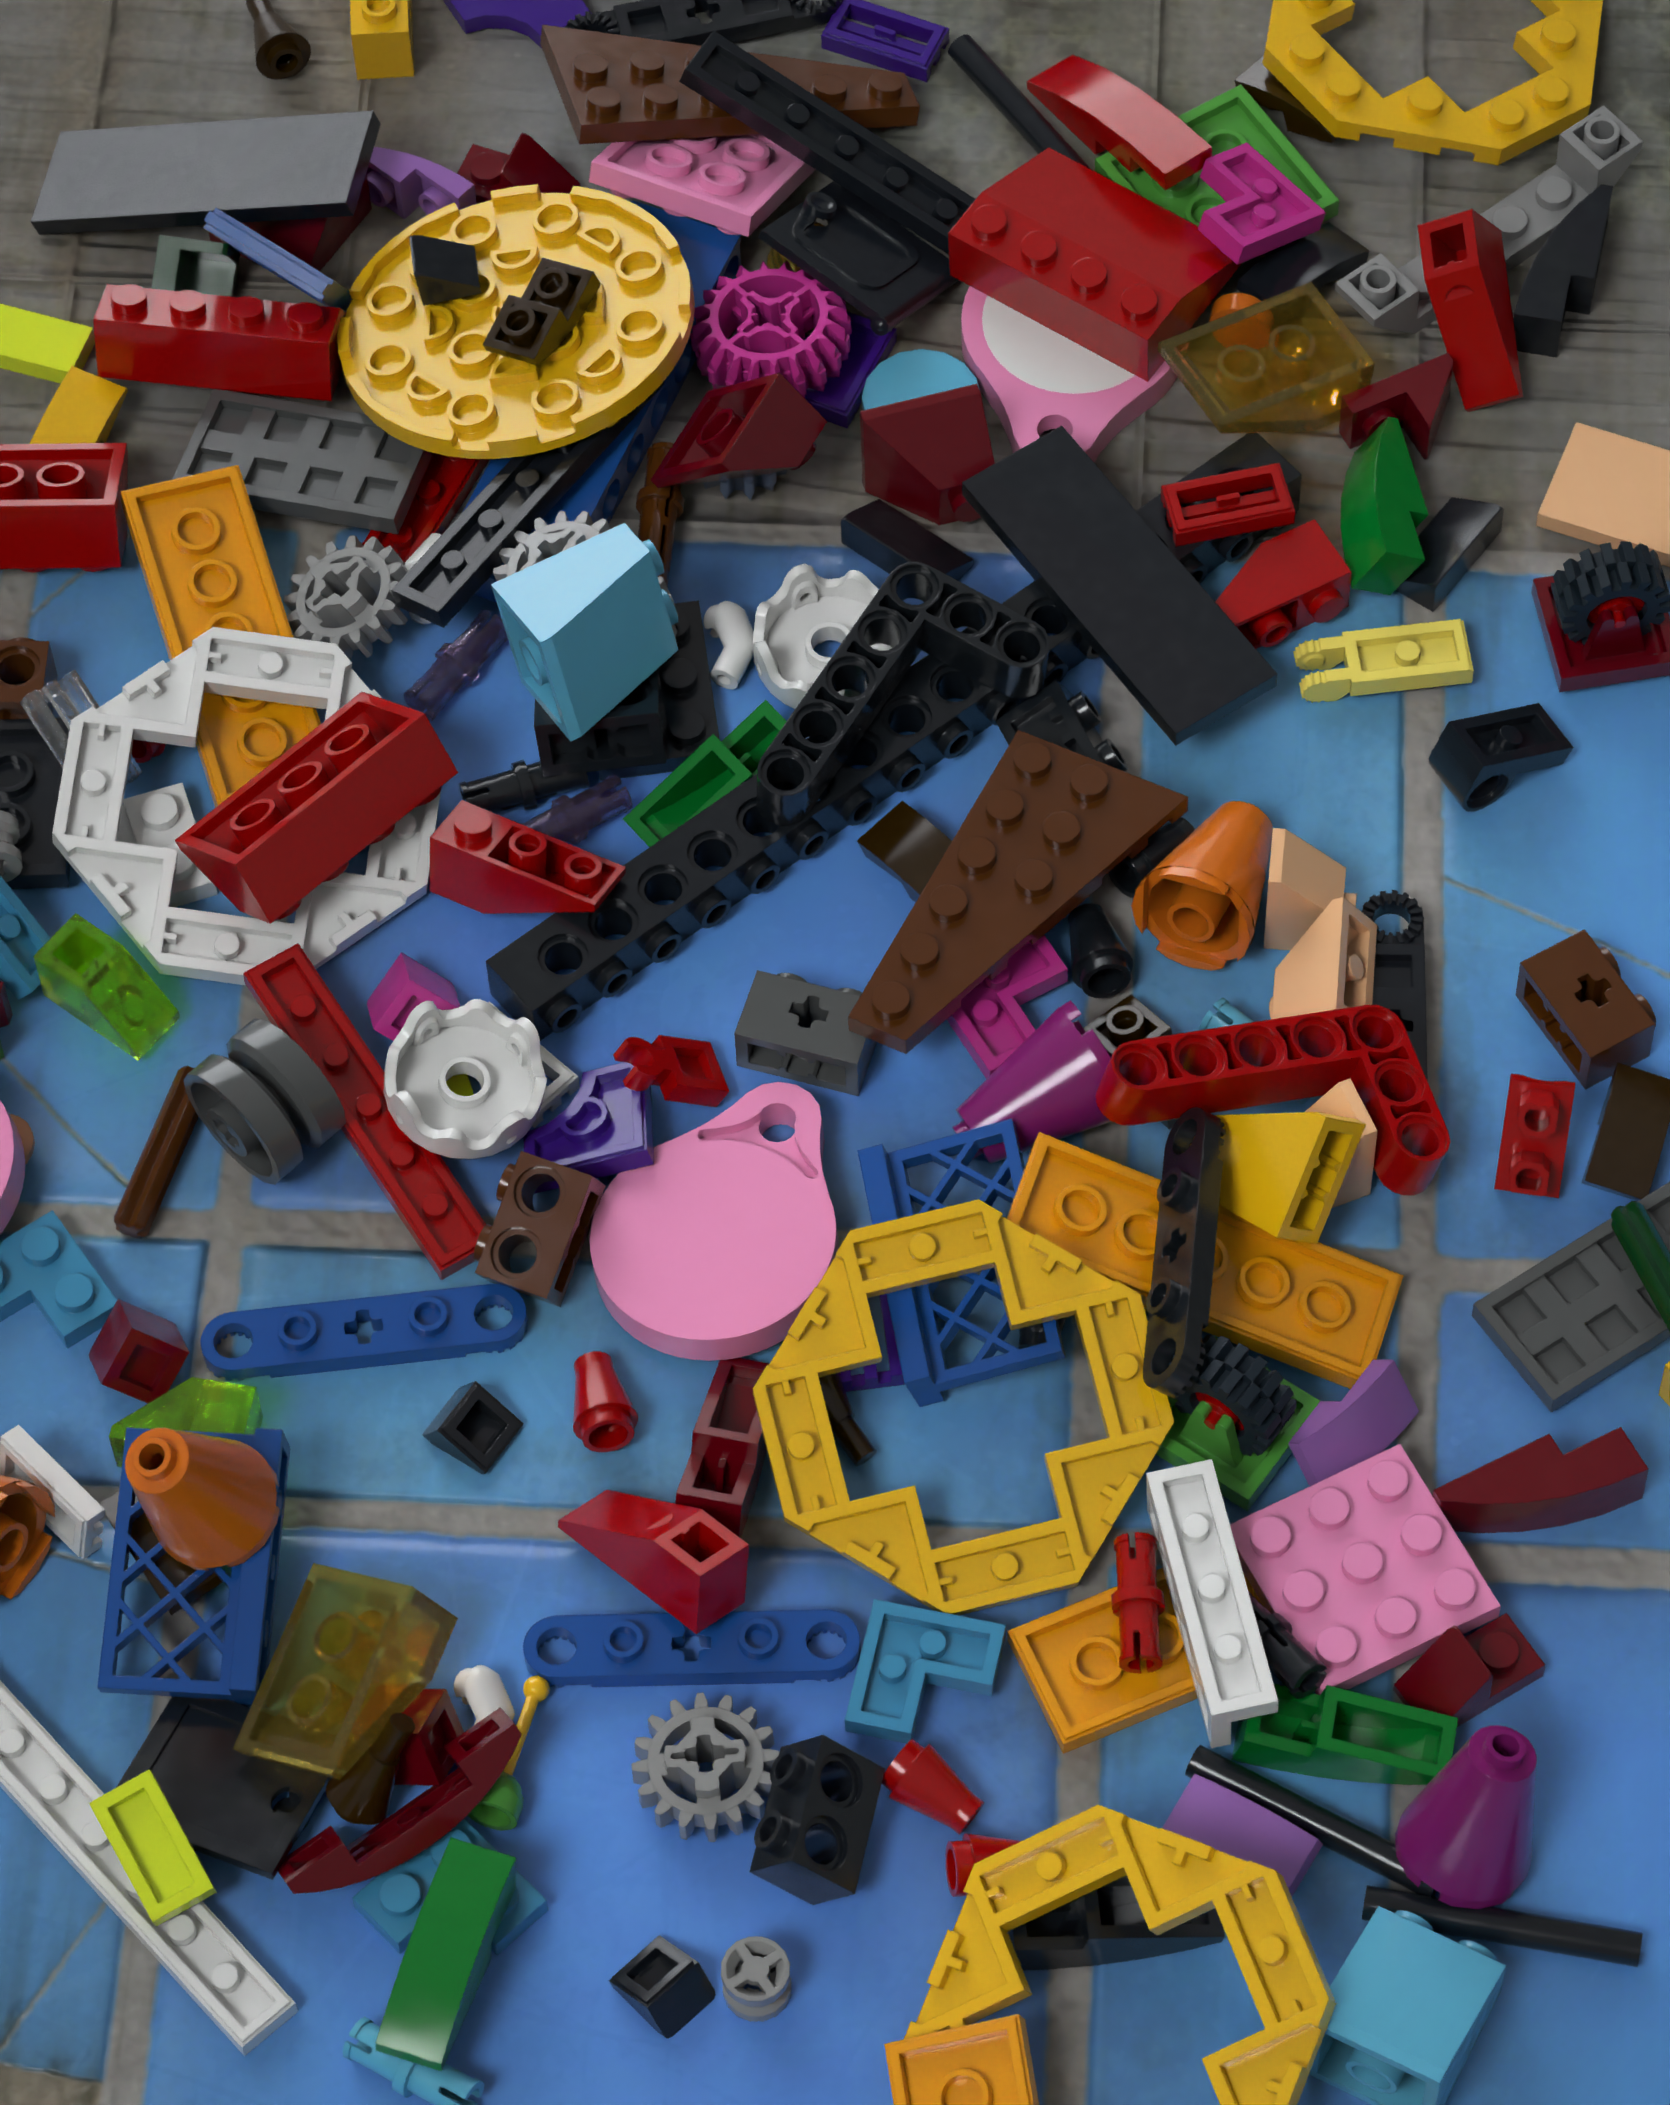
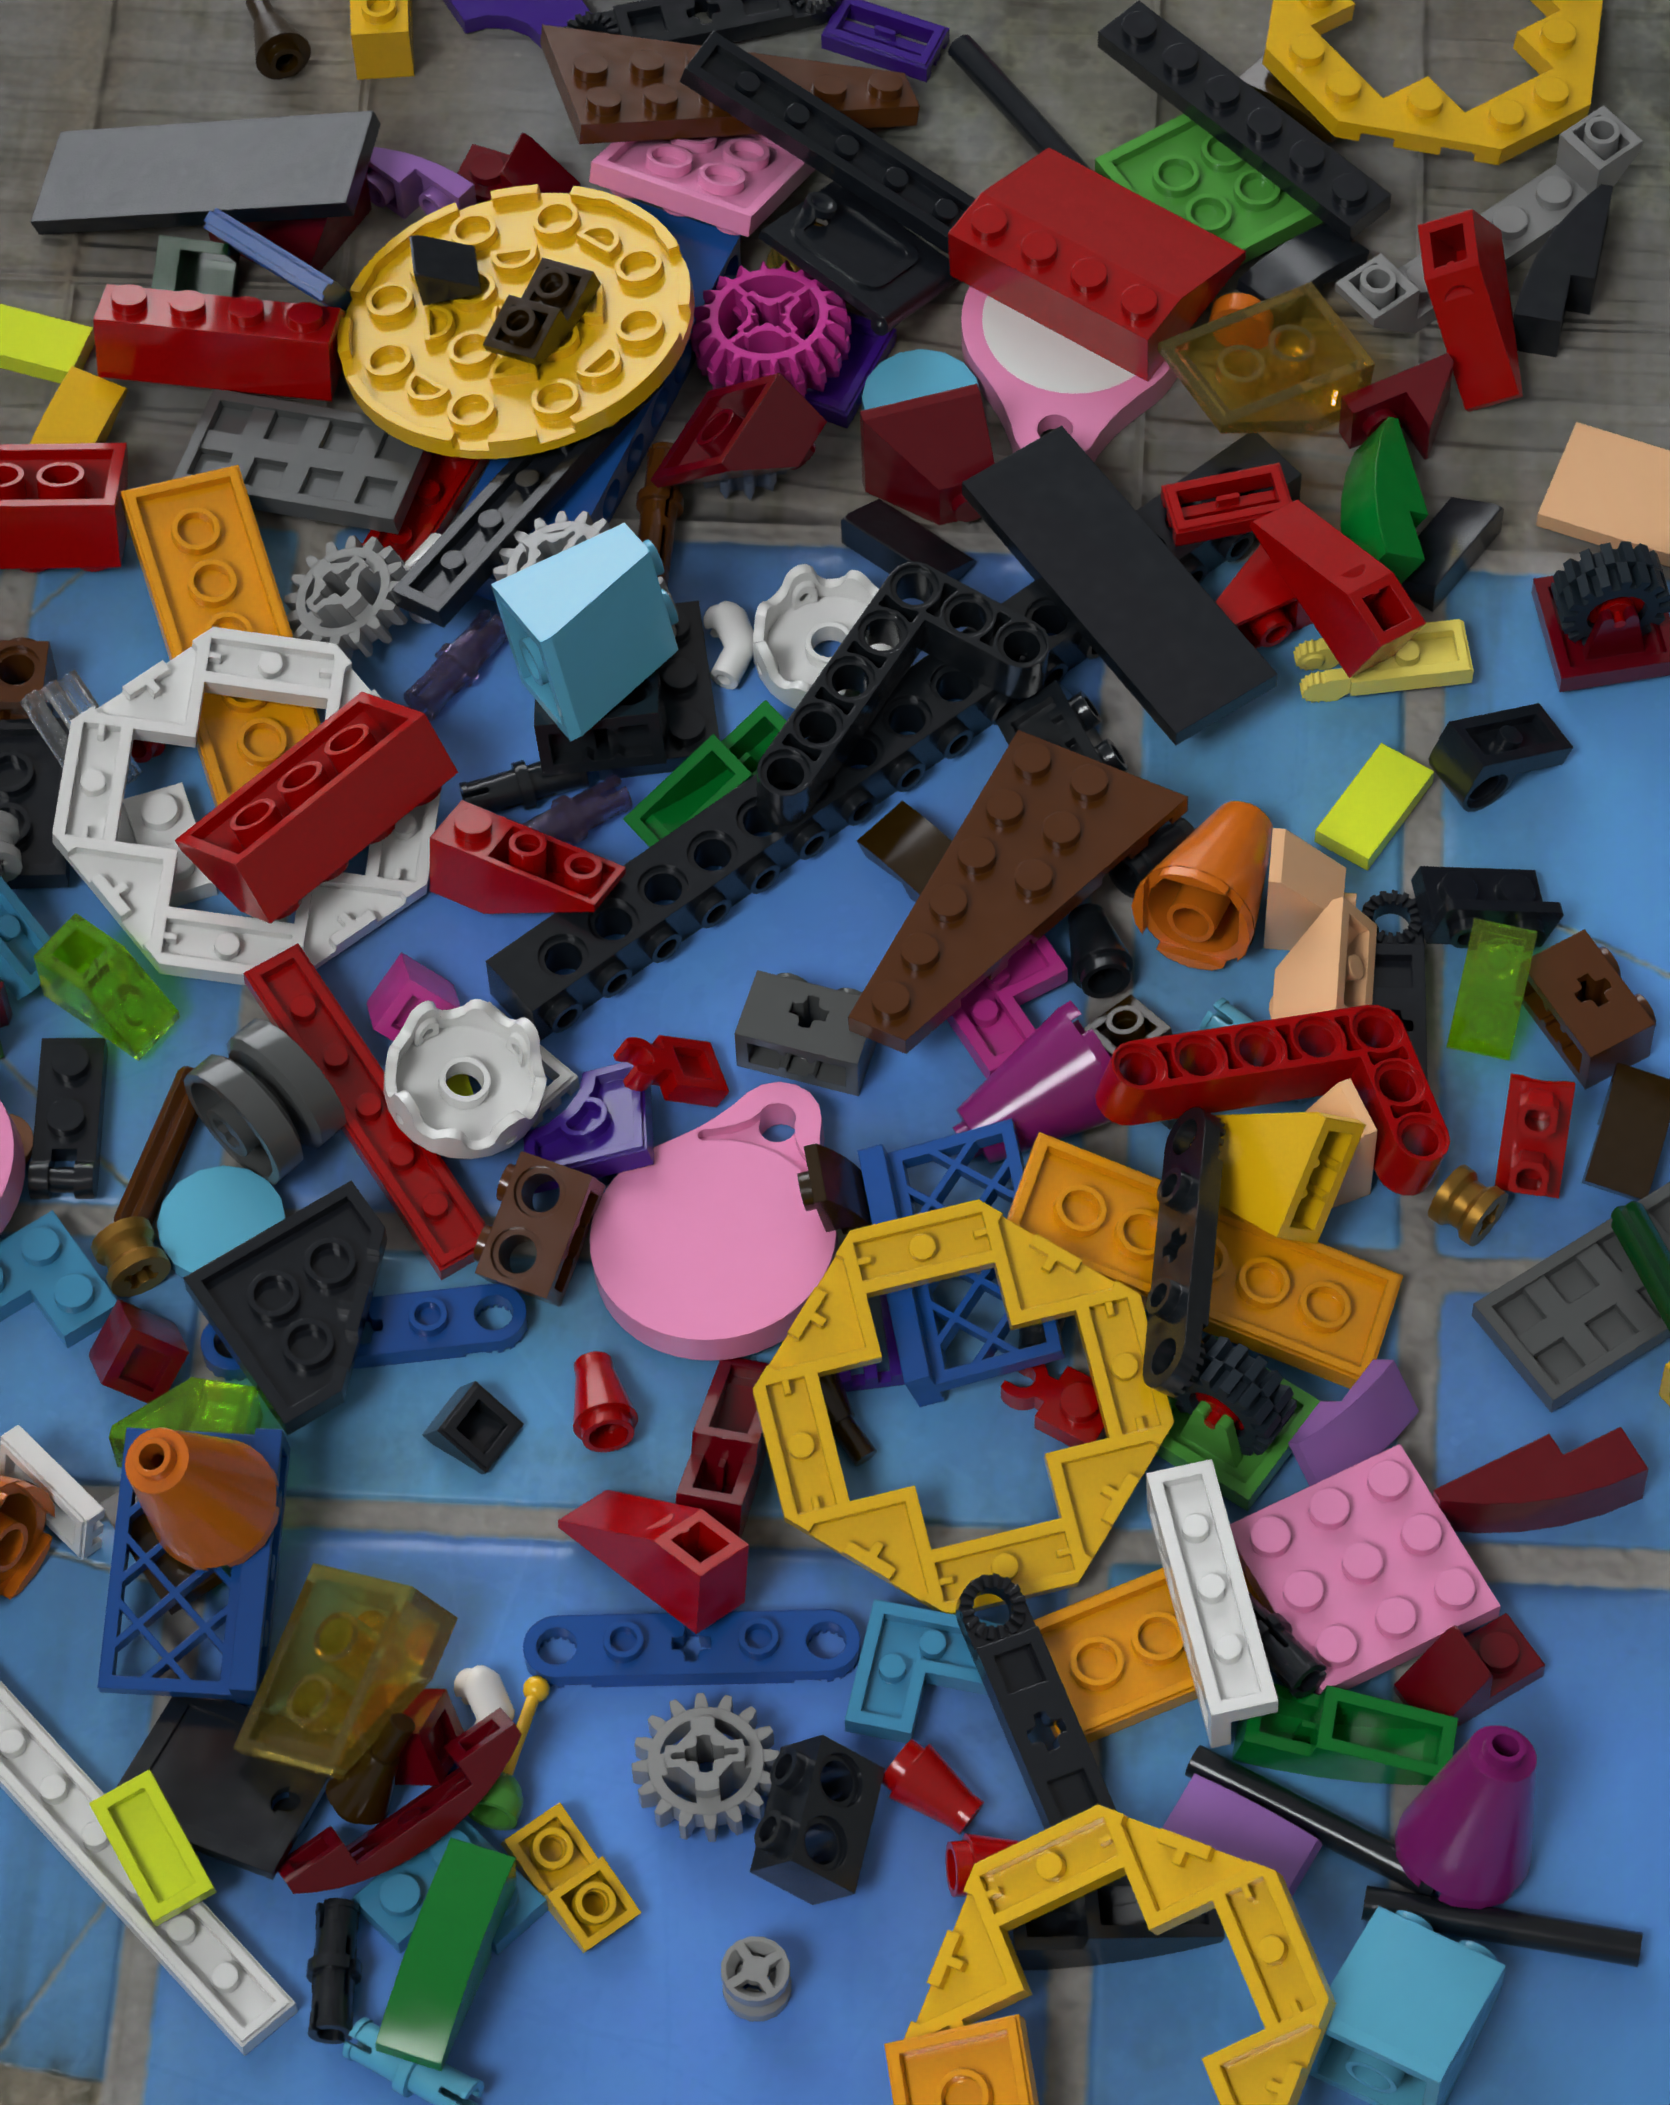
black slope [609,1935,716,2039] -> none
slope [1026,54,1212,191] -> none
red pin [1111,1532,1165,1674] -> none
dark pink plate [1198,142,1326,265] -> none
none -> black plate [28,1038,108,1199]
none -> pearl gold wheel [91,1216,171,1297]
none -> medium azure tile [157,1165,286,1278]
none -> black plate [183,1181,387,1436]
none -> black pin [306,1898,362,2044]
none -> yellow slope [501,1802,641,1953]
none -> dark brown slope [797,1143,872,1235]
none -> black piece [956,1573,1117,1830]
none -> red plate [1001,1364,1106,1447]
none -> black plate [1098,0,1391,242]
none -> red slope [1249,499,1427,678]
none -> neon yellow tile [1314,743,1434,871]
none -> black bracket [1411,866,1564,950]
none -> pearl gold wheel [1427,1164,1508,1247]
none -> clear neon green slope [1446,918,1538,1061]

